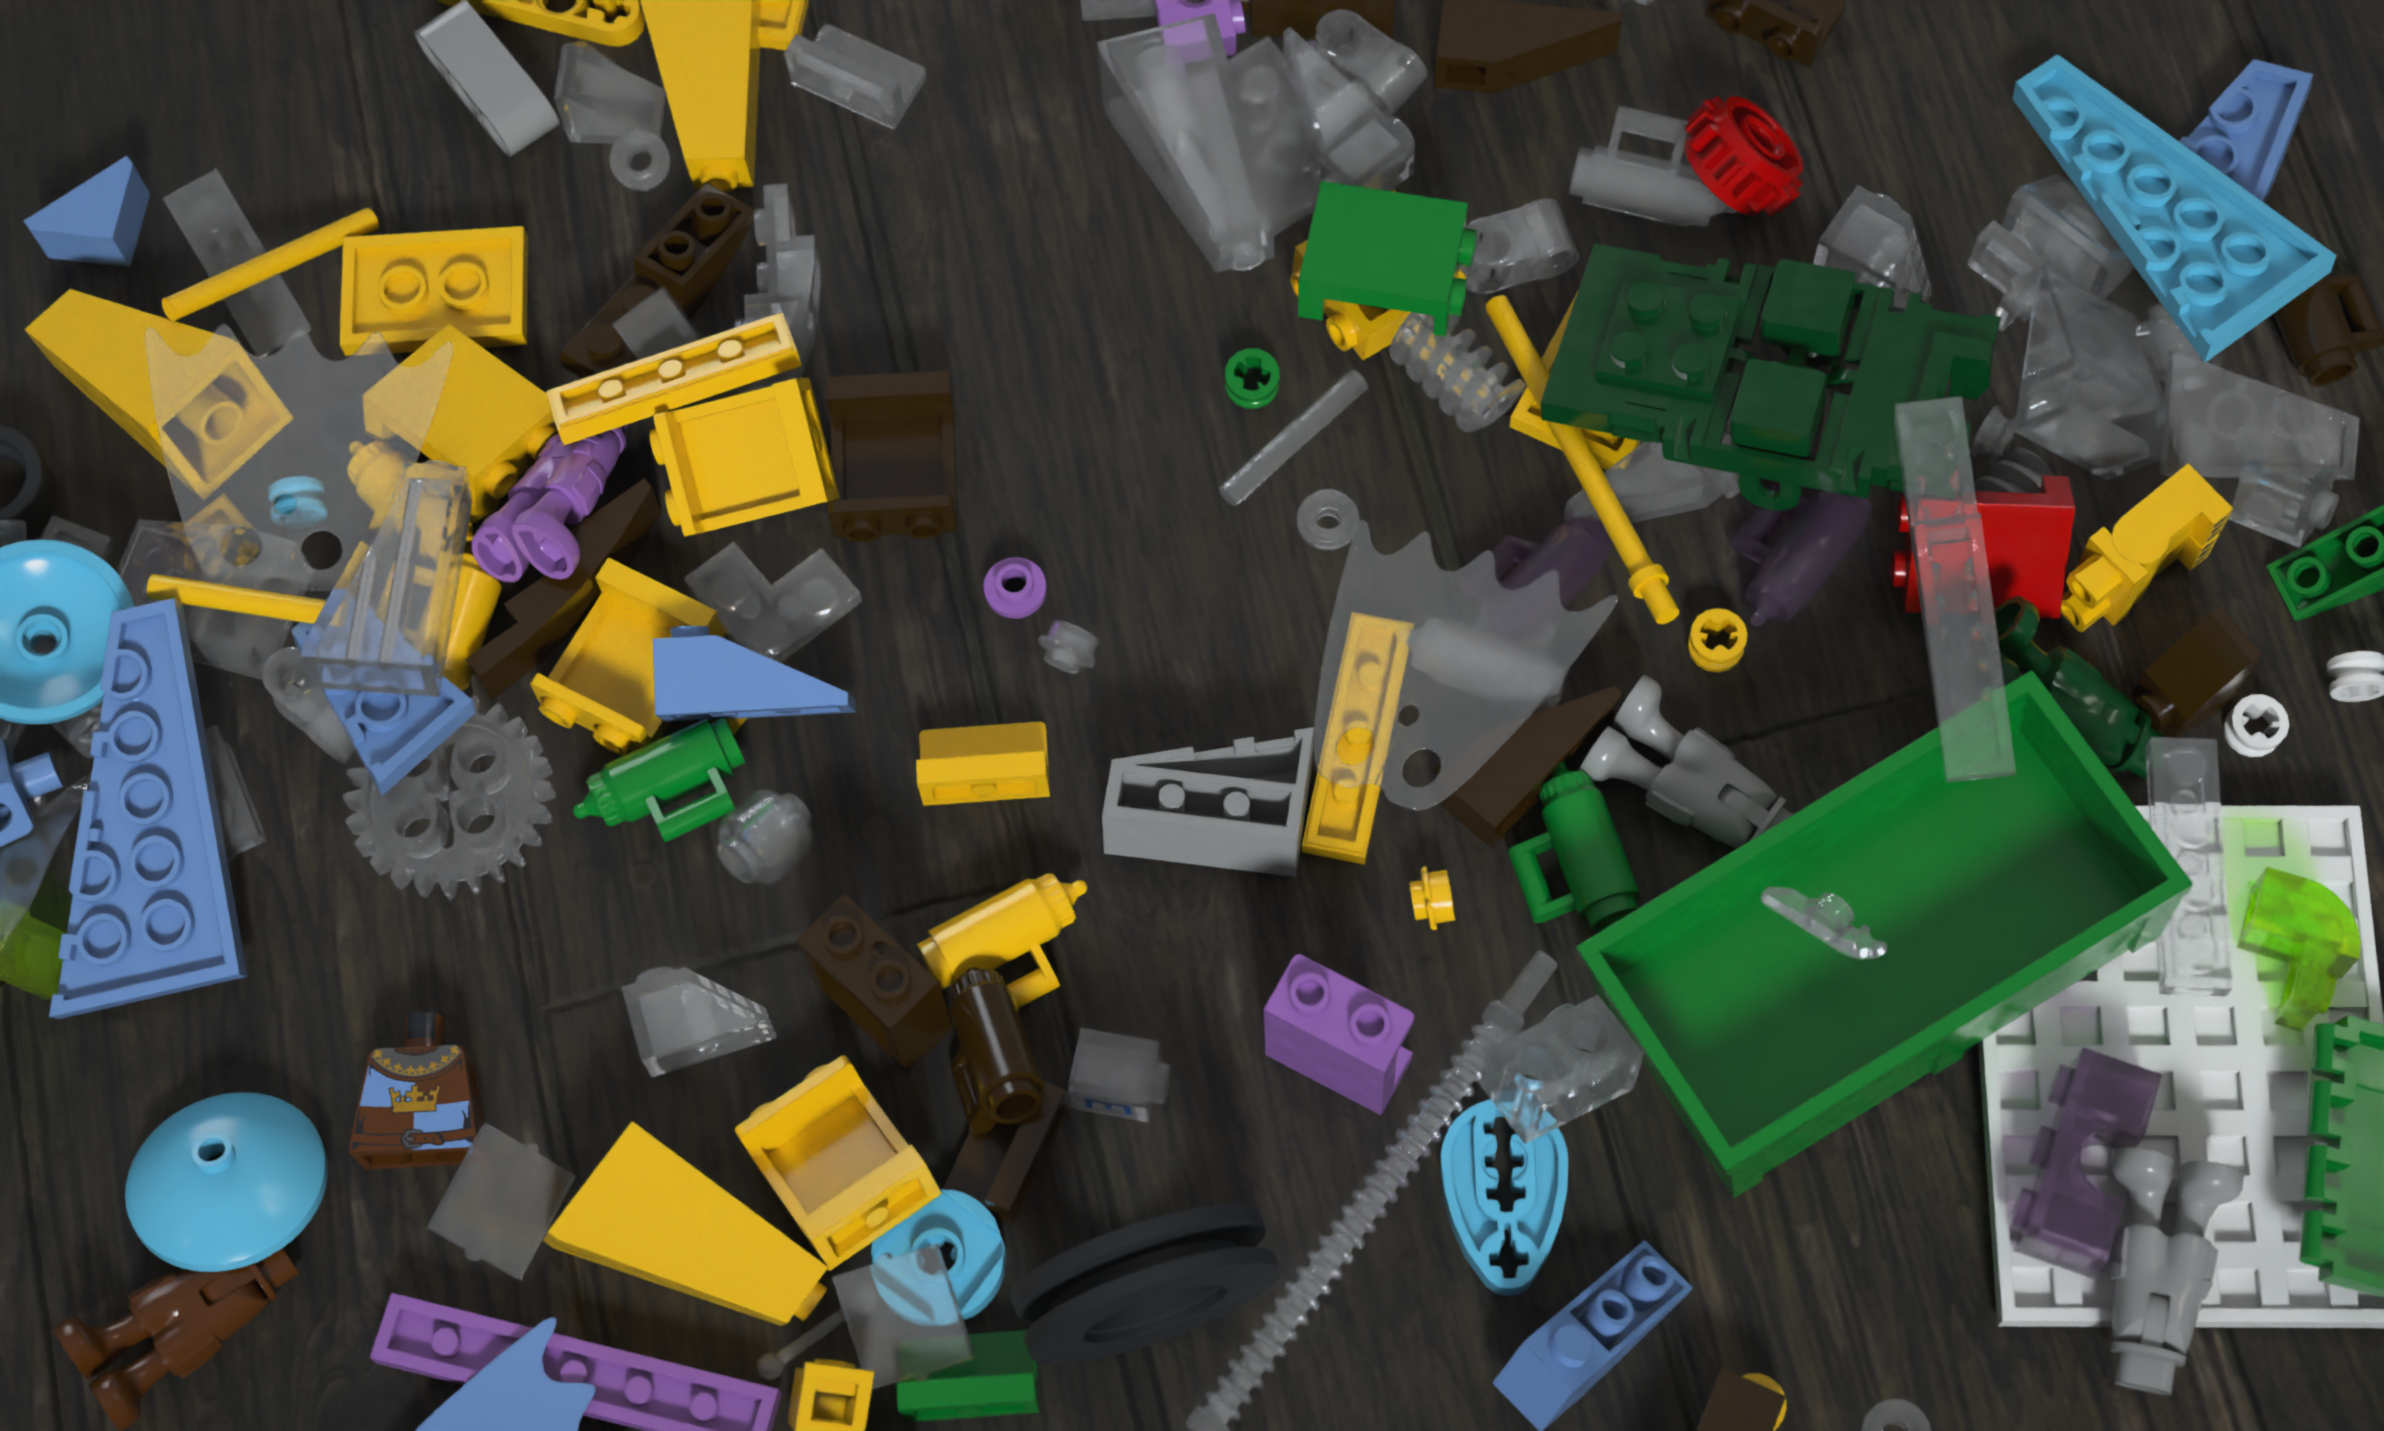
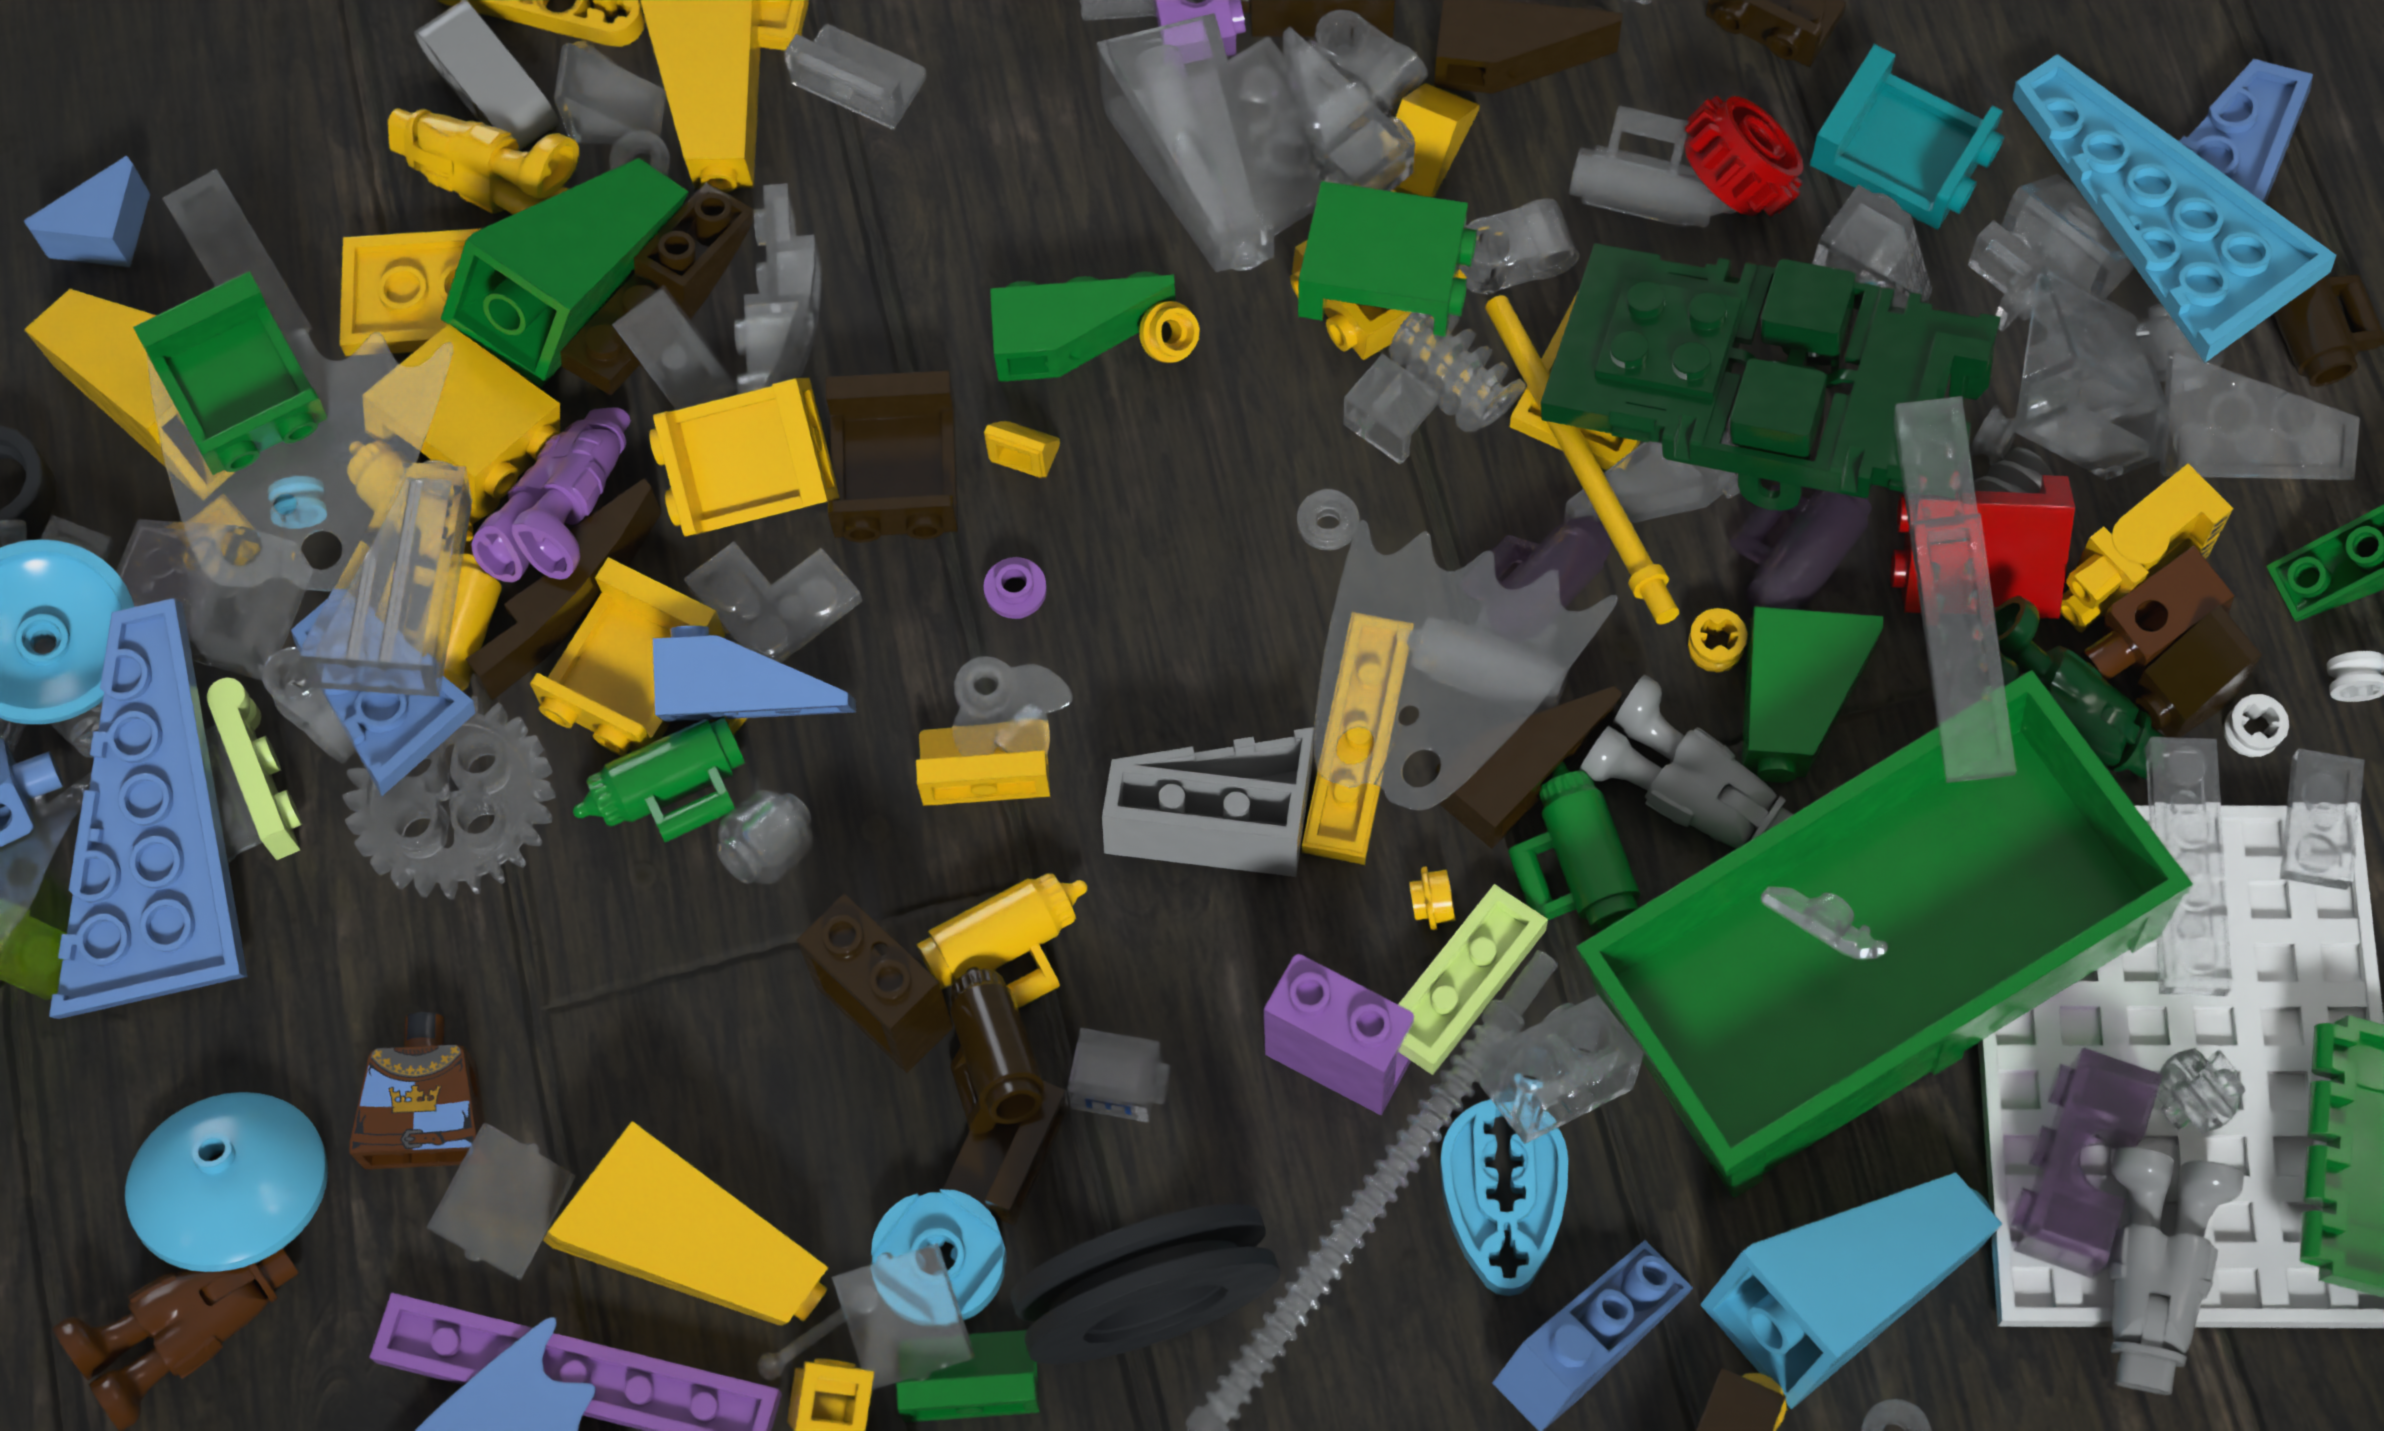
yellow bar [147,574,341,627] -> none
yellow bar [162,208,379,321] -> none
yellow tile [546,312,802,445] -> none
clear slope [621,966,777,1077] -> none
yellow panel [735,1055,942,1271] -> none
clear plate [1038,620,1099,674] -> none
clear bar [1219,370,1368,506] -> none
green bush [1225,348,1279,409] -> none
clear bracket [2229,458,2339,548] -> none
clear neon green brick [2237,867,2360,1032] -> none
none -> green panel [133,271,328,475]
none -> yellowish green plate [207,678,302,860]
none -> yellow piece [388,108,579,215]
none -> green slope [440,158,688,388]
none -> clear plate [952,656,1073,758]
none -> yellow slope [984,421,1060,478]
none -> green slope [990,272,1176,382]
none -> yellow plate [1139,301,1200,363]
none -> clear panel [1344,354,1439,464]
none -> yellow slope [1375,83,1479,198]
none -> yellowish green plate [1398,884,1548,1075]
none -> medium azure slope [1700,1172,2002,1409]
none -> green slope [1742,607,1883,783]
none -> teal panel [1810,44,2005,230]
none -> reddish brown torso [2081,546,2235,681]
none -> clear gear [2153,1048,2245,1133]
none -> clear plate [2280,748,2365,890]

